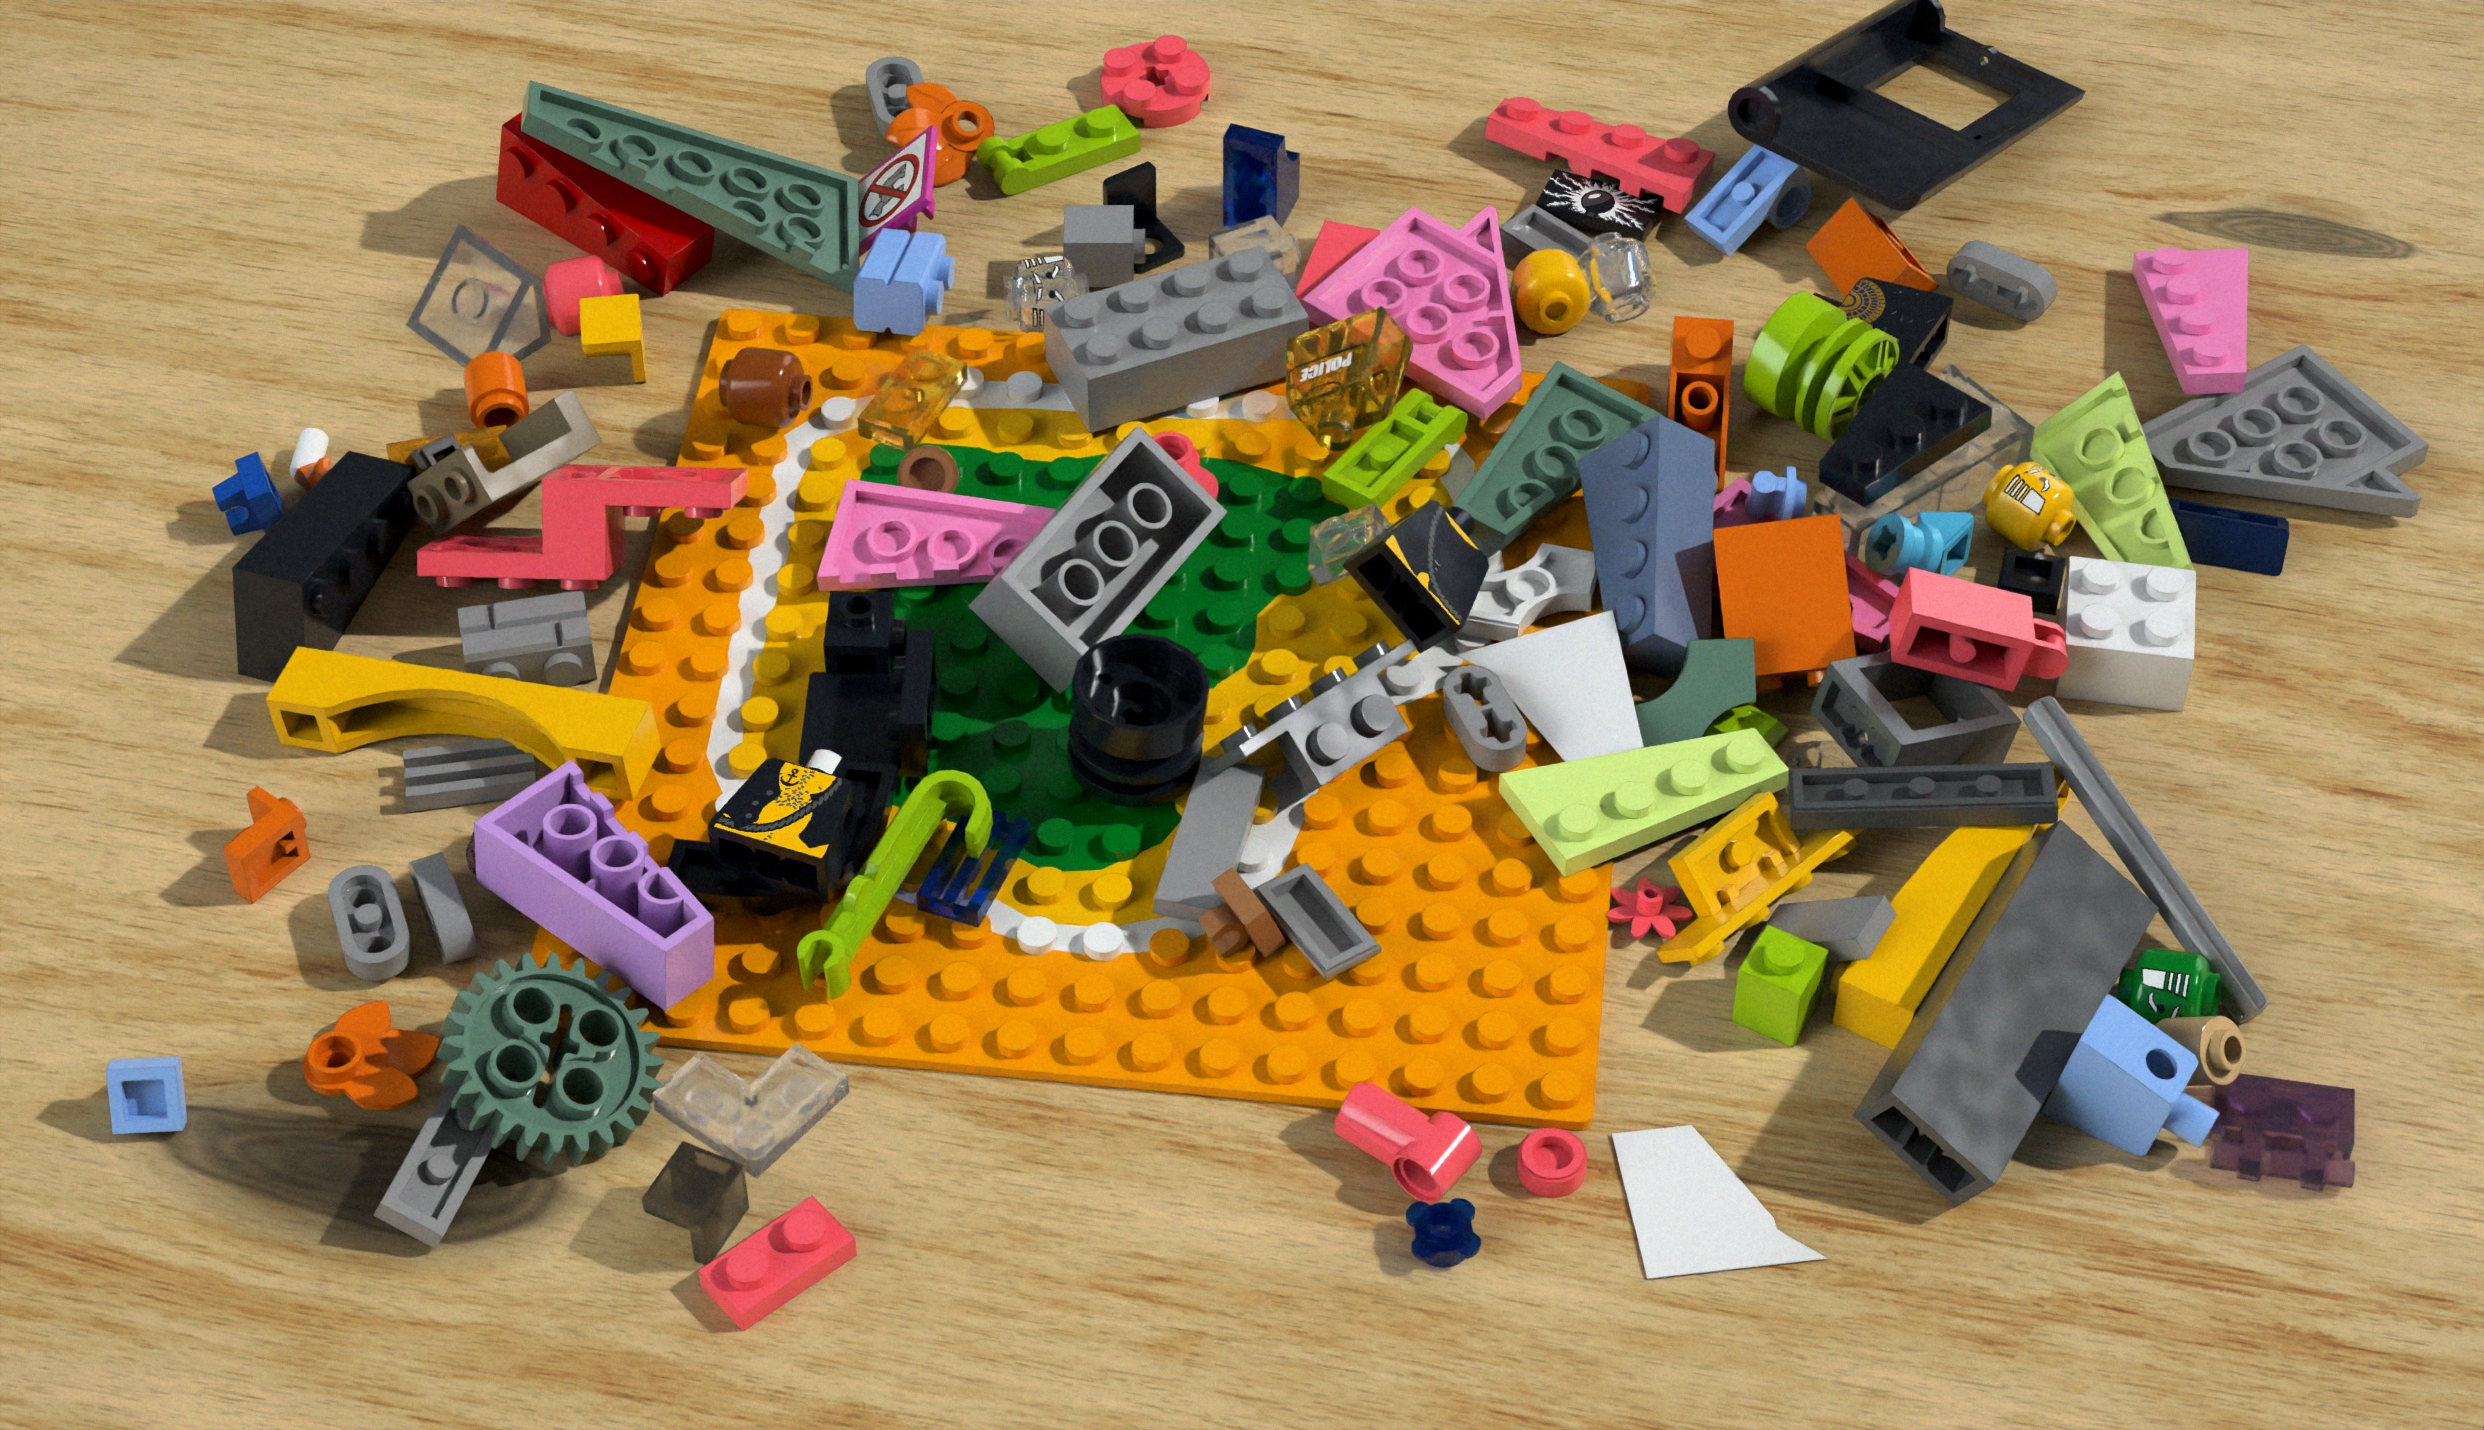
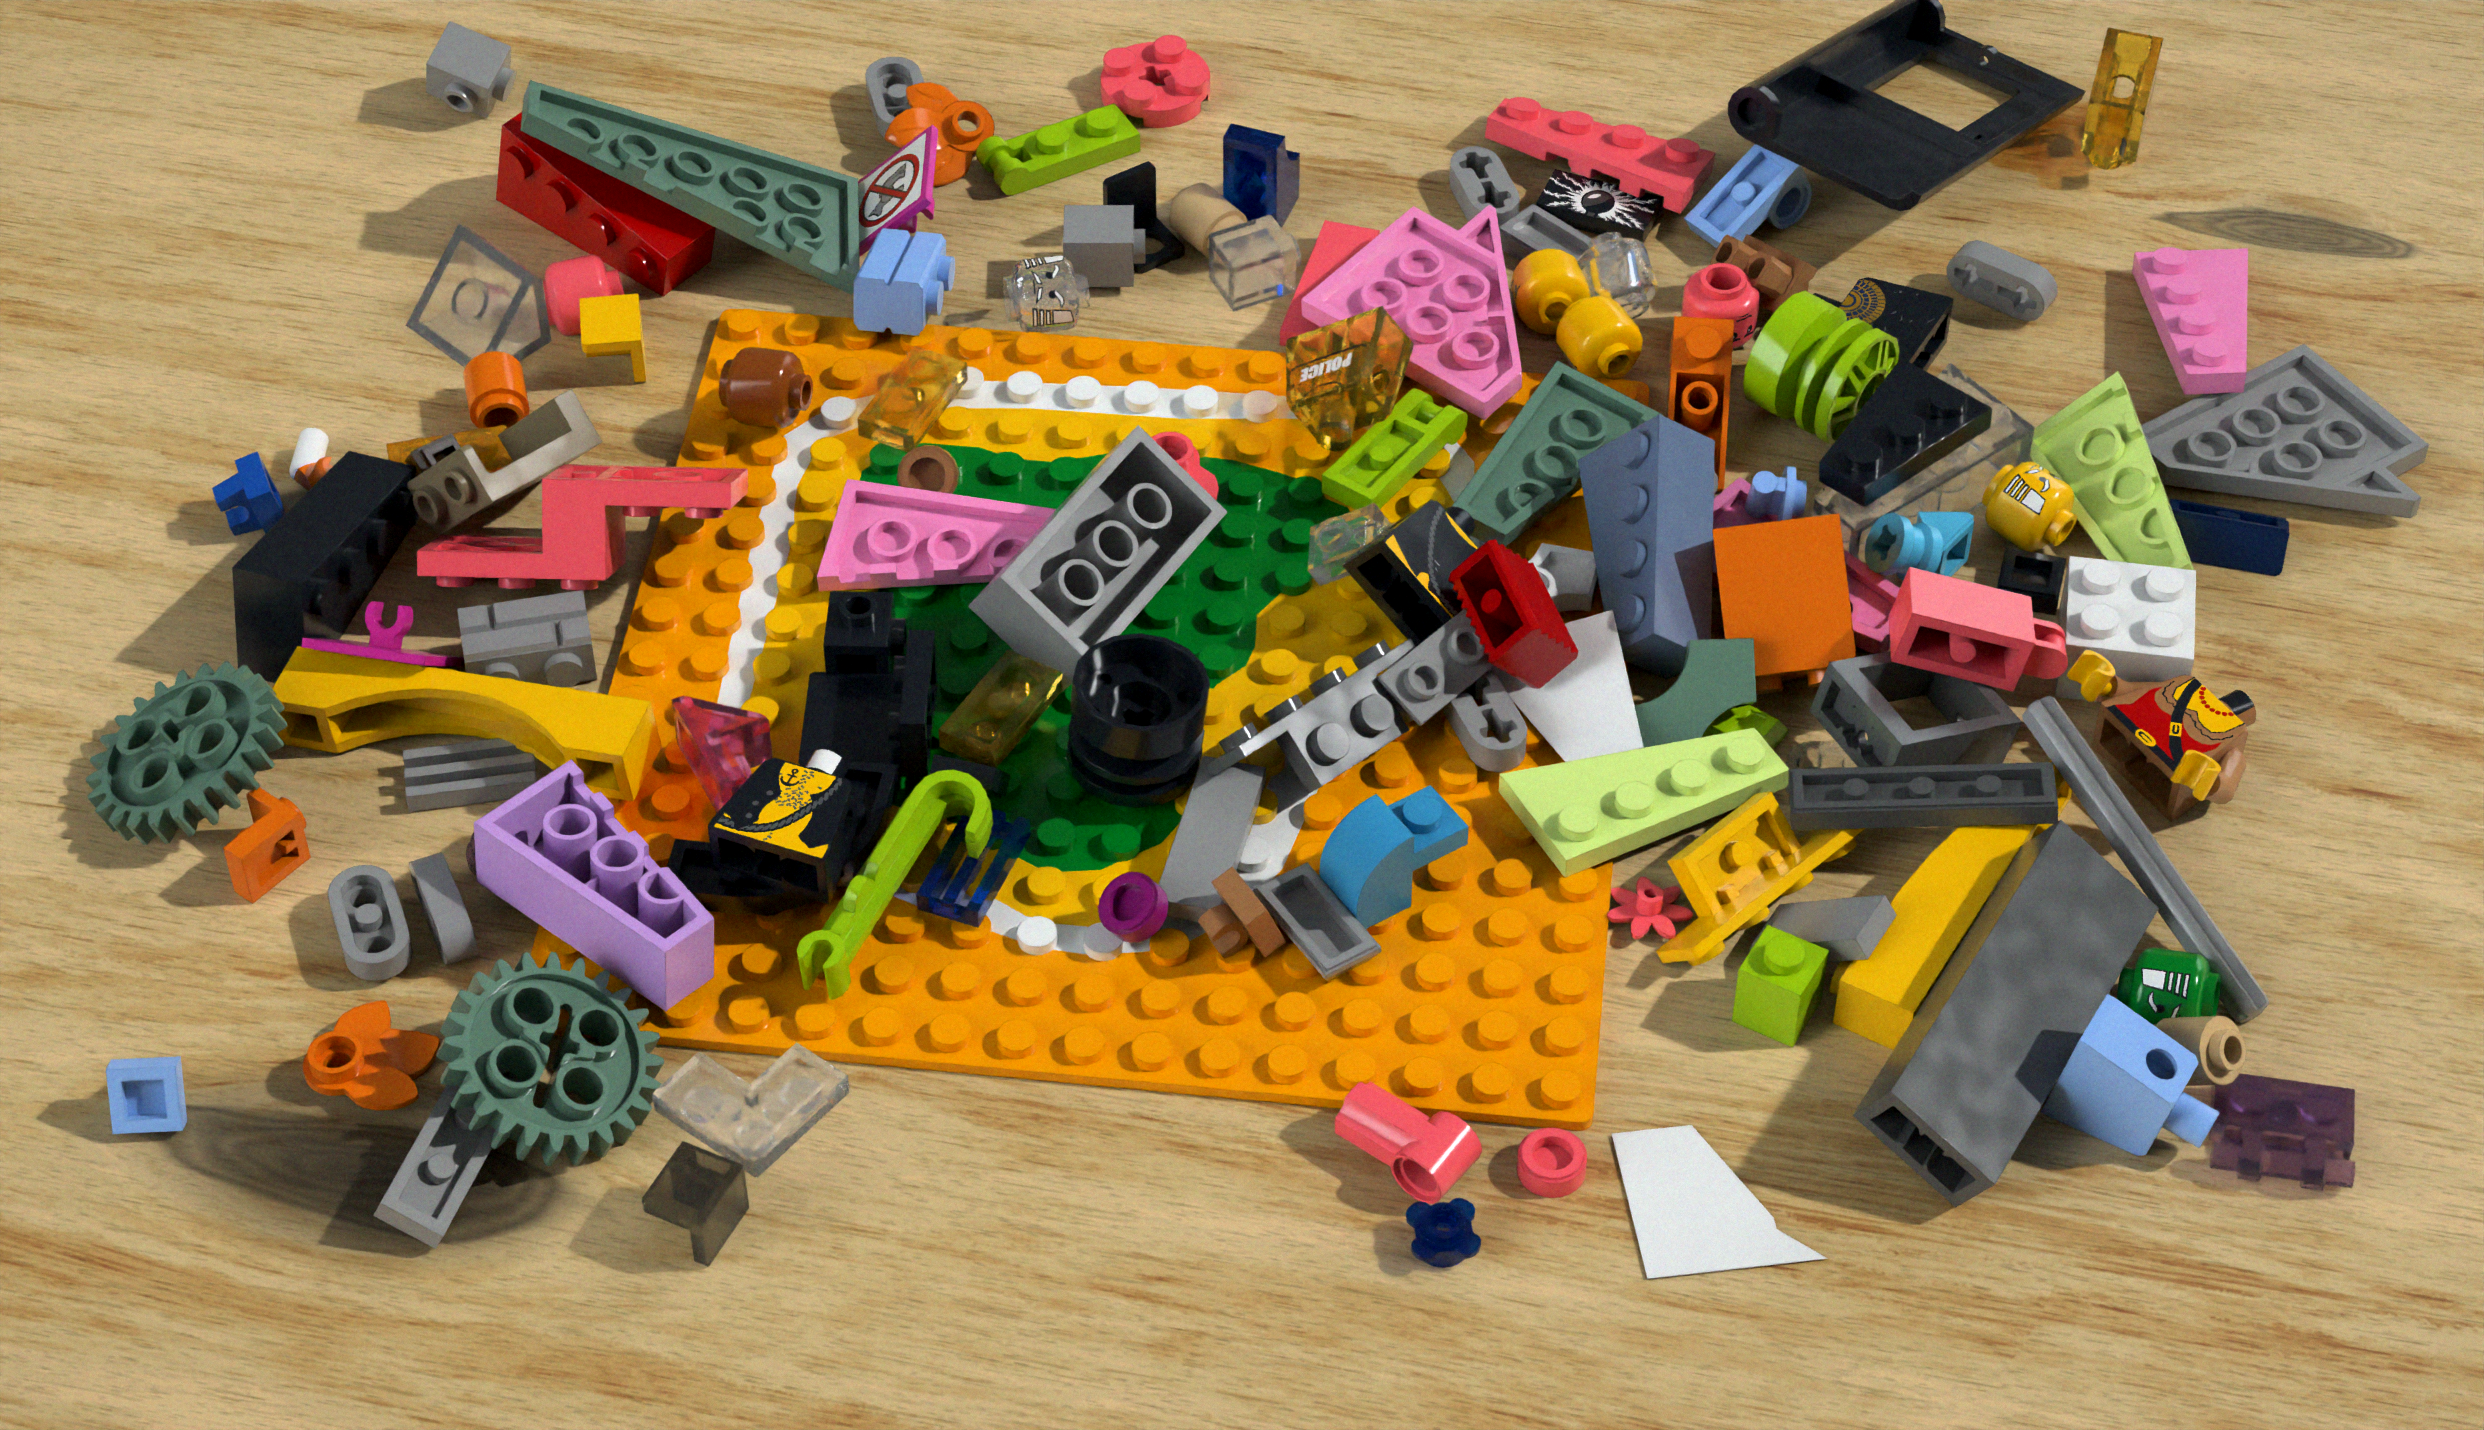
coral plate [698,1195,857,1331] -> none
light grey brick [1043,245,1309,433] -> none
orange panel [1806,197,1939,298] -> none
none -> sand green gear [86,661,287,845]
none -> dark pink piece [301,601,465,667]
none -> light grey brick [426,21,516,118]
none -> clear pink slope [671,695,773,813]
none -> black tile [929,754,1011,799]
none -> clear yellow plate [939,650,1063,768]
none -> magenta tile [1098,872,1168,943]
none -> tan brick [1169,183,1252,262]
none -> dark azure brick [1319,785,1469,929]
none -> light grey hinge [1377,609,1494,726]
none -> red brick [1448,539,1578,689]
none -> light grey beam [1449,146,1520,227]
none -> yellow head [1556,296,1643,379]
none -> coral head [1681,263,1760,349]
none -> medium nougat hips [1710,234,1818,313]
none -> torso [2067,650,2256,822]
none -> clear yellow torso [2081,27,2164,170]

